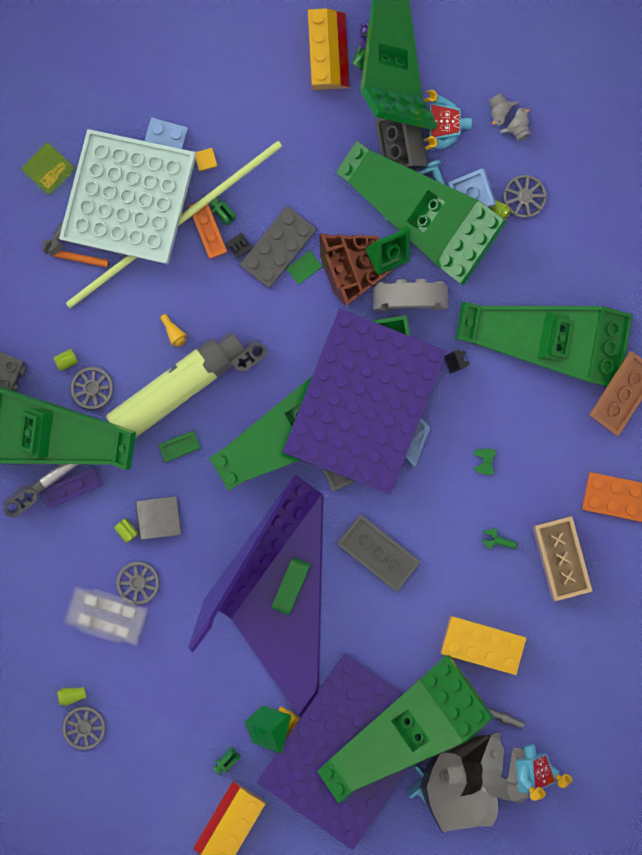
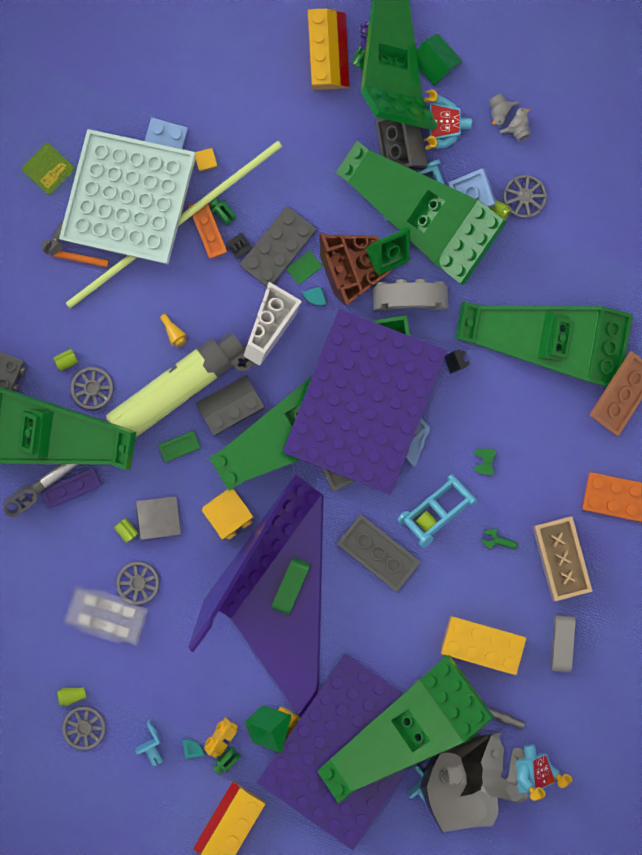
none -> medium azure bracket [135,720,163,766]
none -> teal tile [182,739,205,759]
none -> dark grey slope [196,375,265,436]
none -> yellow bracket [202,489,254,540]
none -> yellow hinge [203,717,239,759]
none -> white wedge [244,282,302,366]
none -> teal tile [302,286,326,306]
none -> medium azure piece [397,474,477,548]
none -> lime piece [415,510,438,532]
none -> green slope [416,33,463,86]
none -> light grey beam [551,615,575,673]

